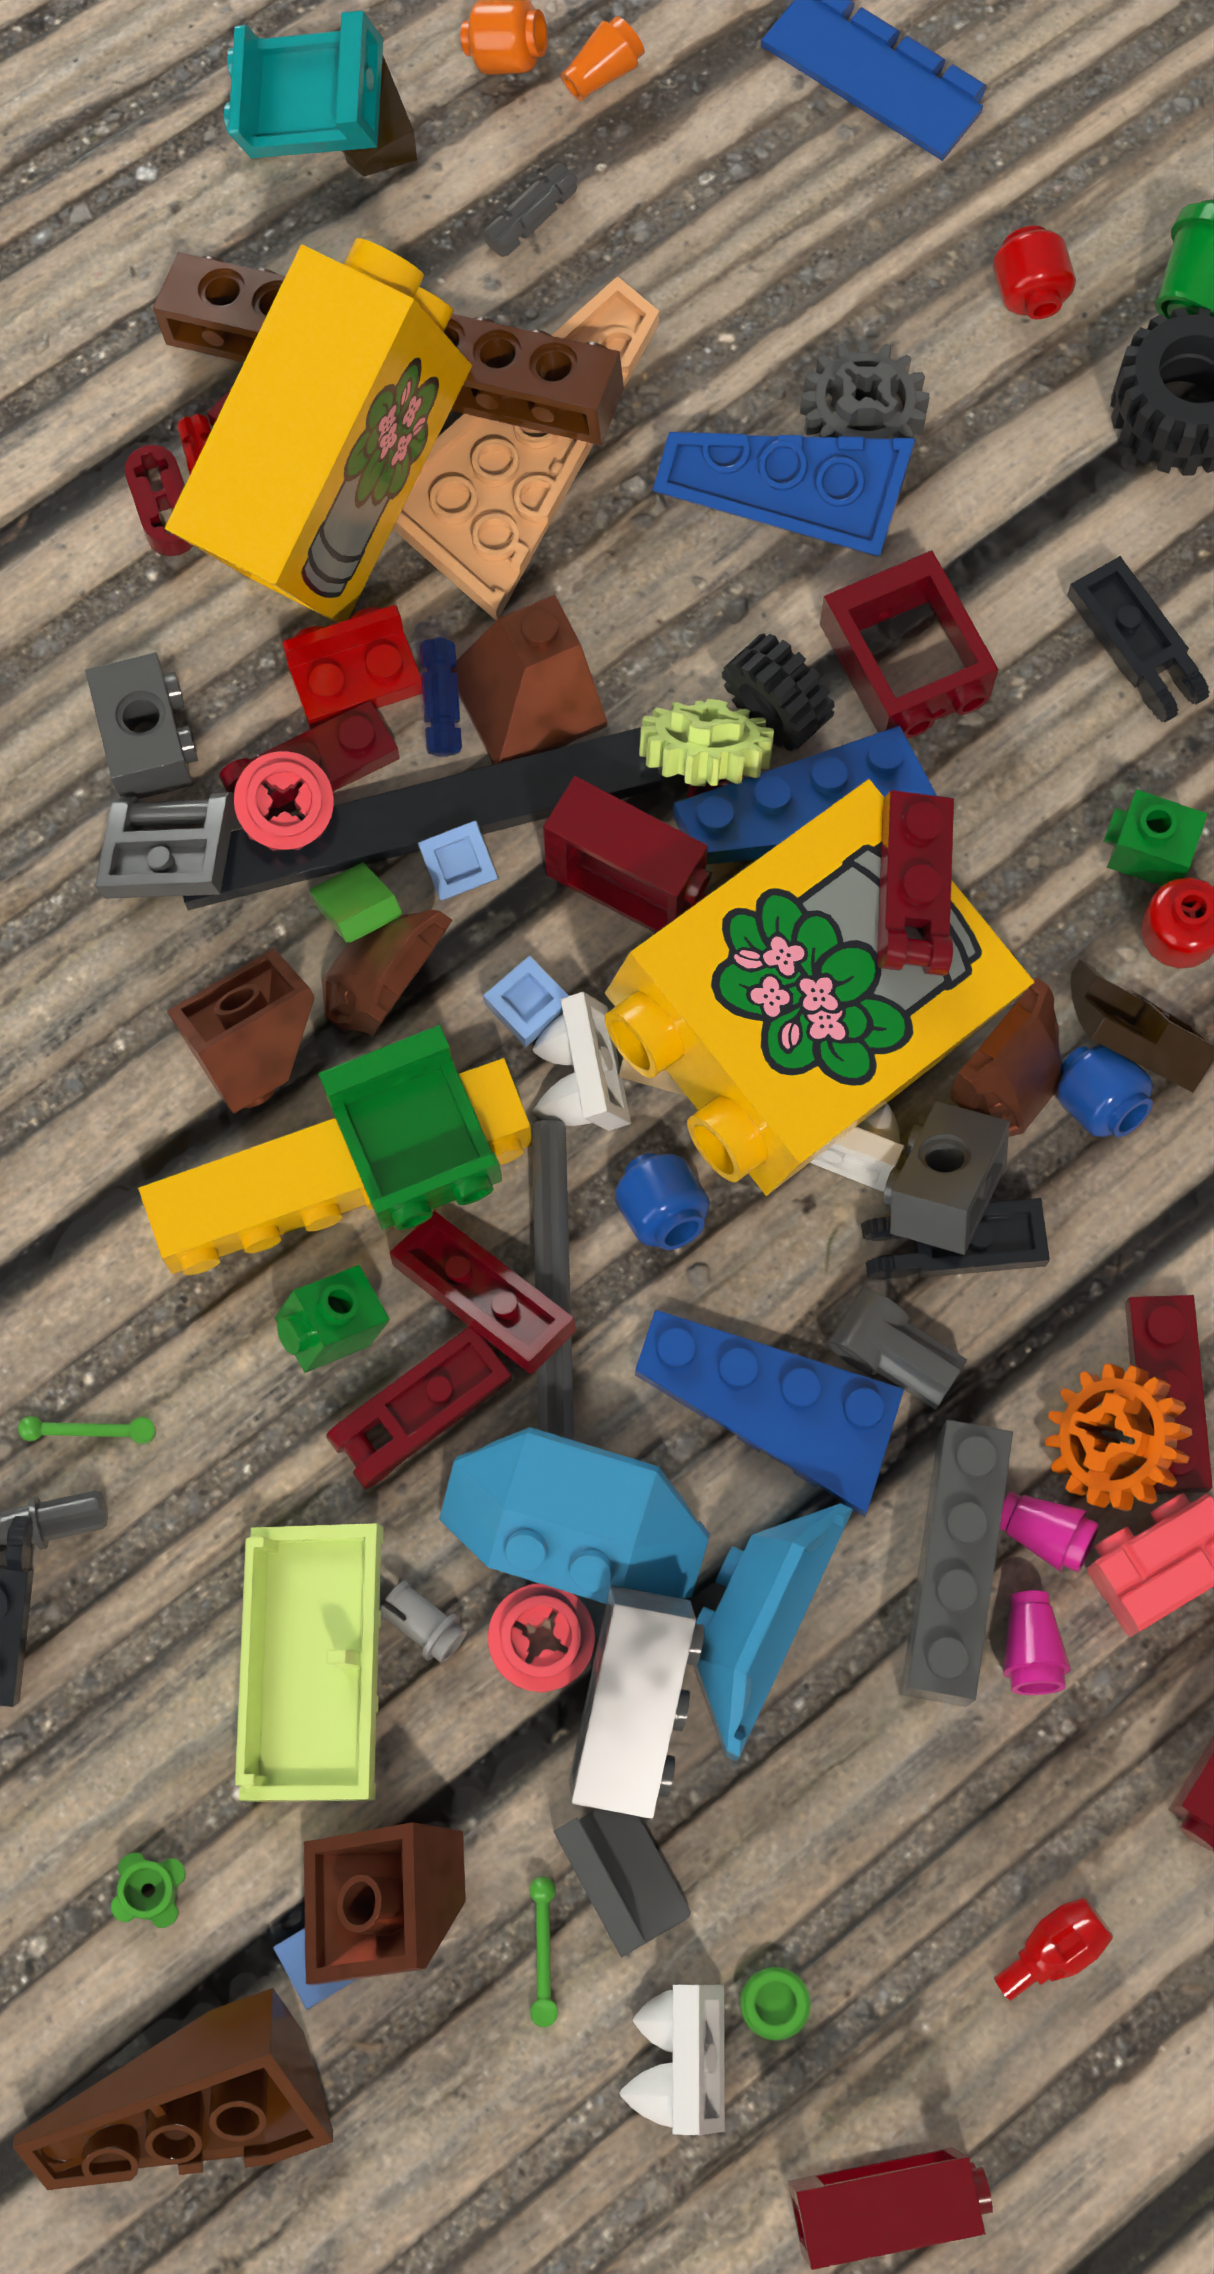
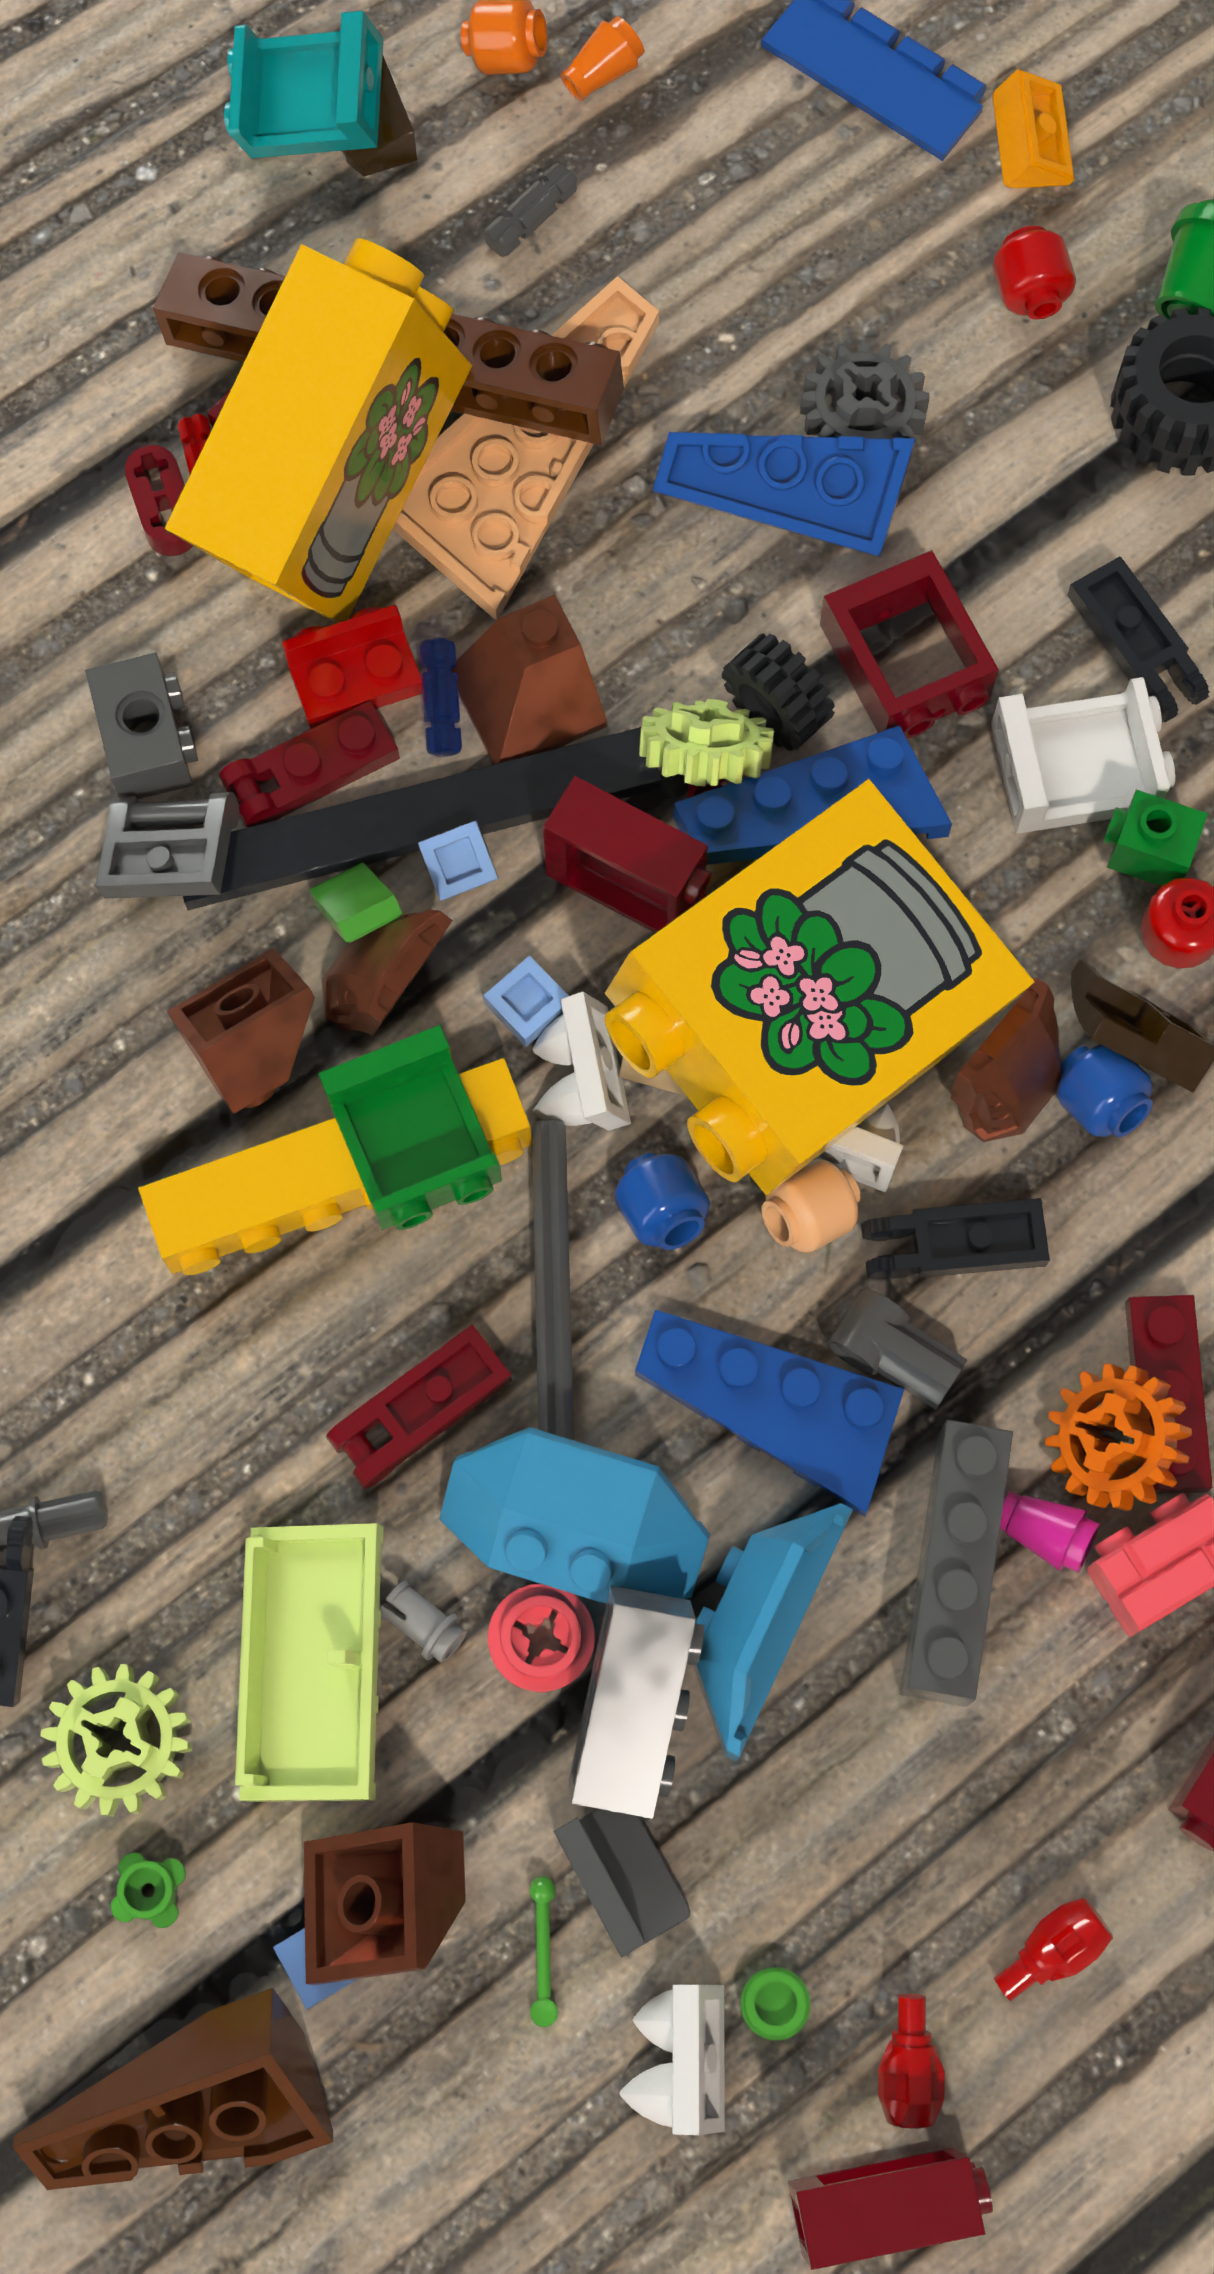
bright green hinge [18,1416,156,1445] -> none
coral gear [234,751,334,851] -> none
green brick [274,1265,390,1373] -> none
dark red plate [389,1211,577,1375] -> none
dark red plate [877,790,954,976] -> none
dark grey brick [883,1101,1010,1255] -> none
dark pink cone [1003,1590,1071,1695] -> none
none -> yellowish green gear [40,1664,193,1817]
none -> light nougat head [762,1158,860,1253]
none -> red piece [878,1994,945,2129]
none -> white panel [991,677,1175,834]
none -> light orange slope [993,69,1074,188]

